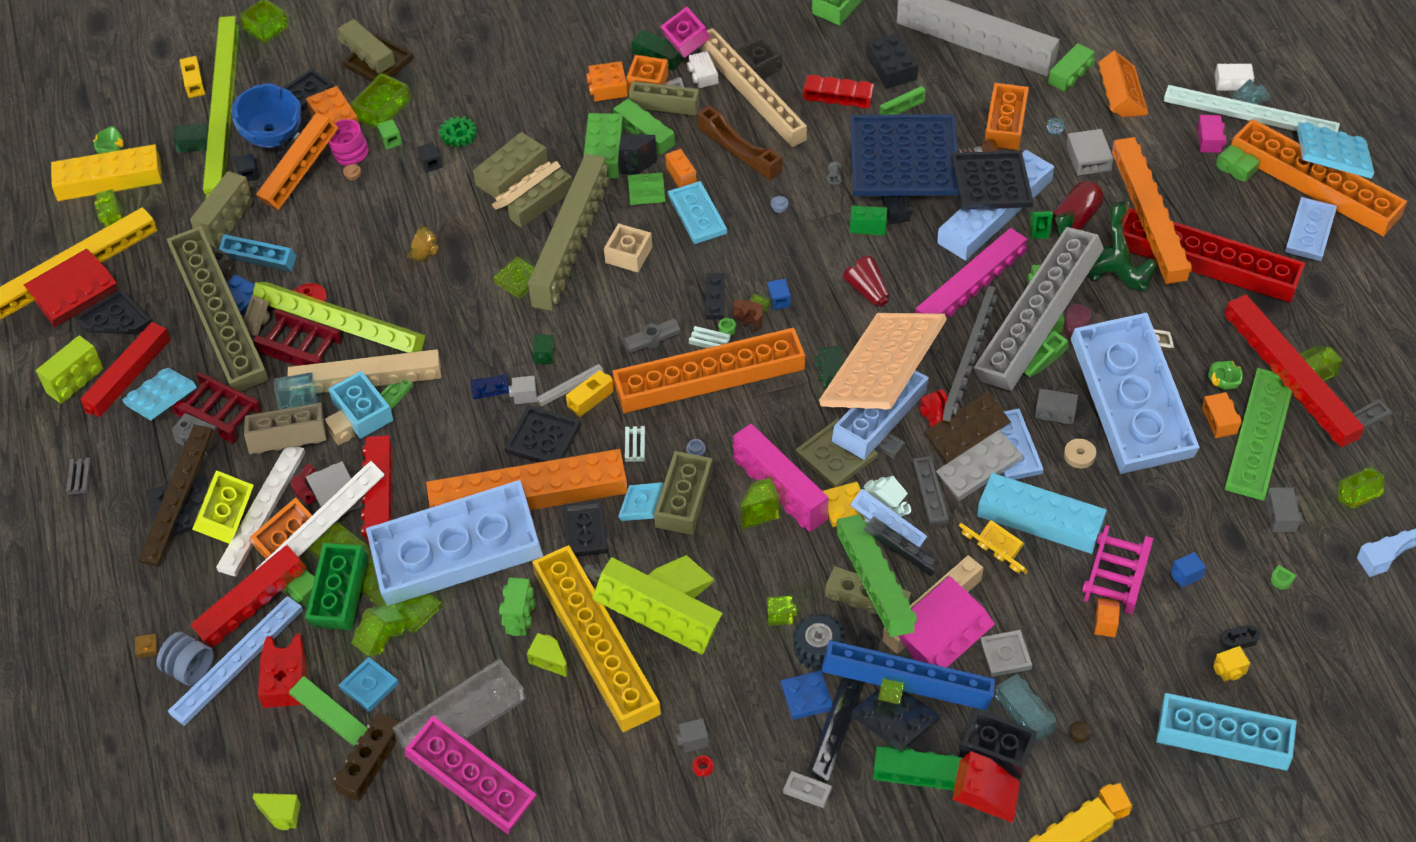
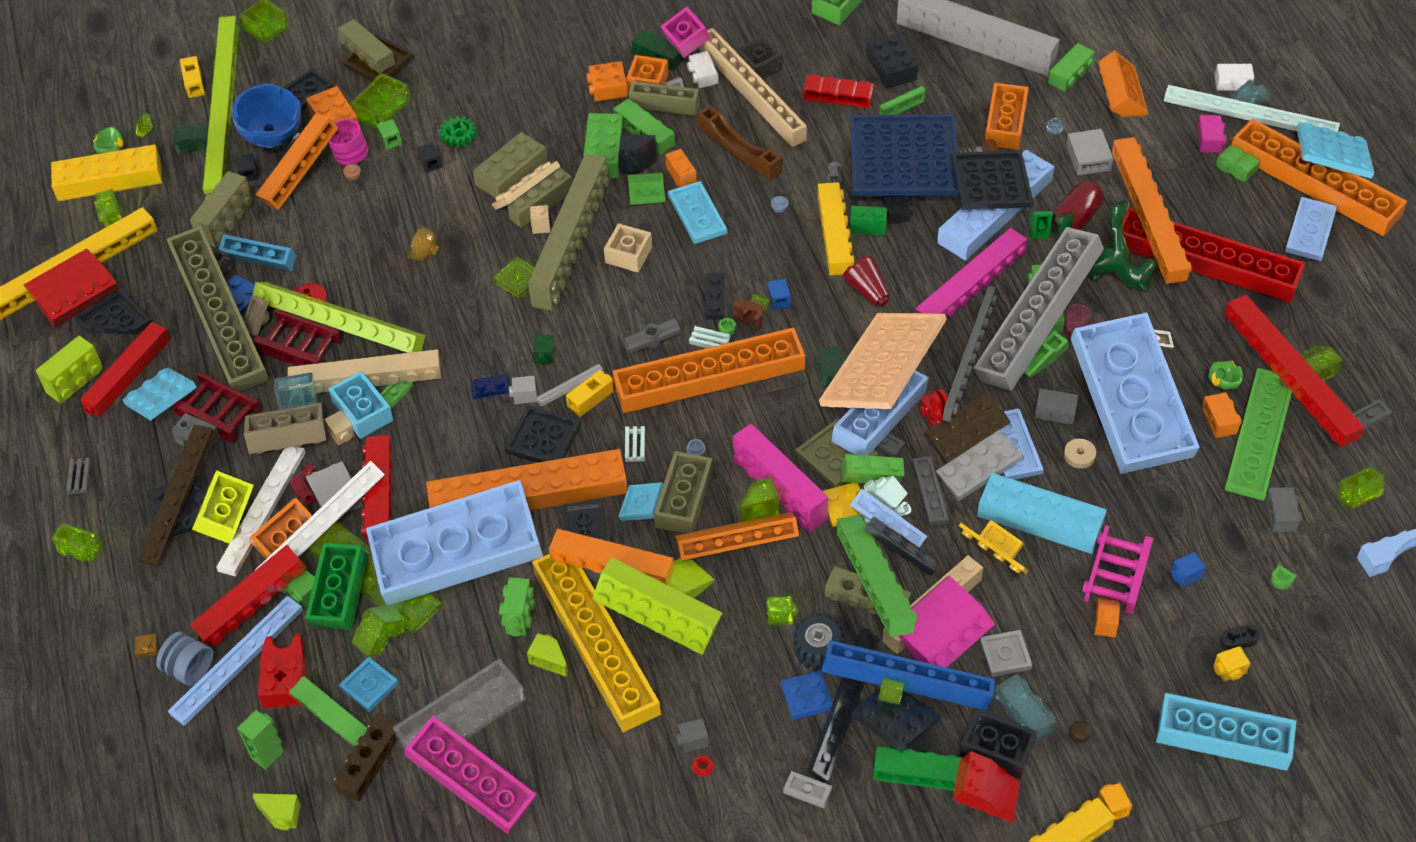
none -> clear neon green brick [51,523,102,563]
none -> clear neon green plate [136,113,152,138]
none -> bright green brick [237,710,284,770]
none -> tan brick [530,205,550,234]
none -> orange brick [549,529,674,585]
none -> orange brick [675,512,799,561]
none -> yellow brick [818,182,854,275]
none -> bright green brick [840,454,904,484]

